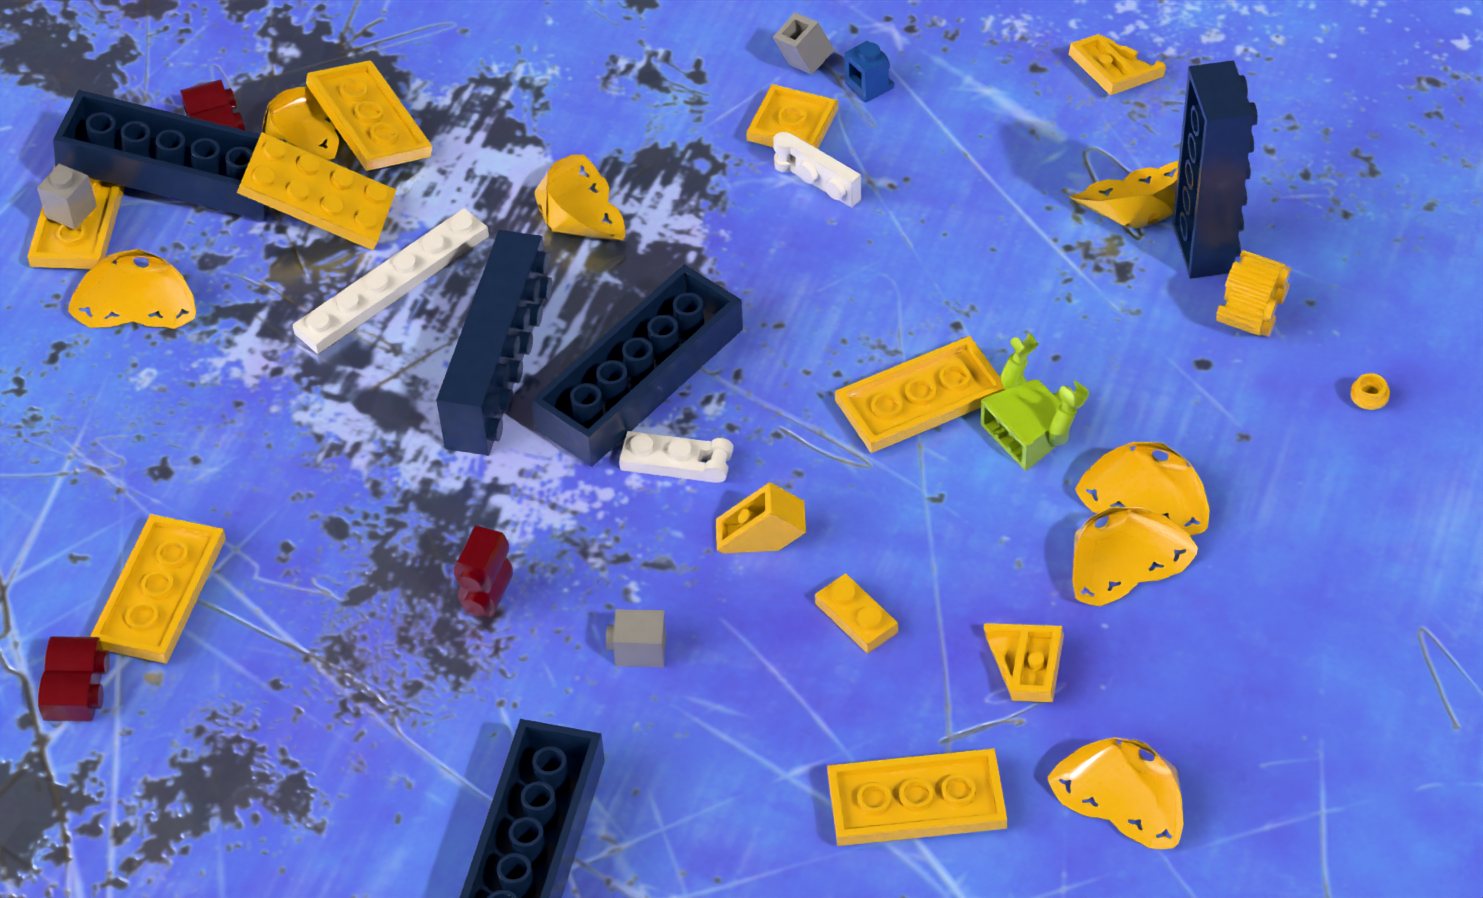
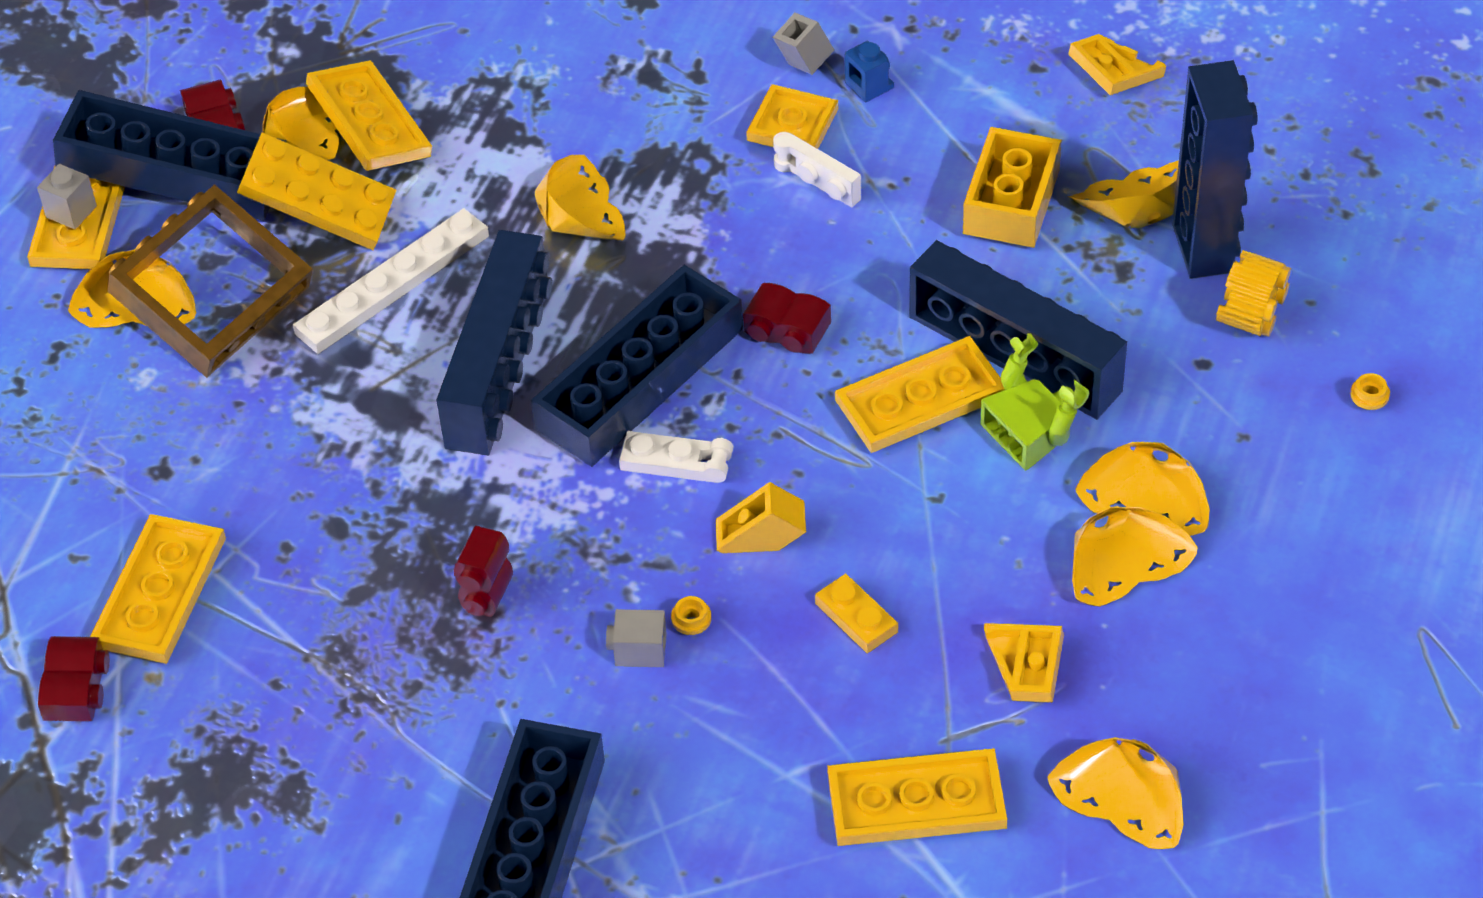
none -> pearl gold window [108,184,313,378]
none -> yellow plate [671,596,712,635]
none -> dark red brick [743,283,832,354]
none -> dark blue brick [909,240,1127,420]
none -> yellow brick [963,127,1062,248]

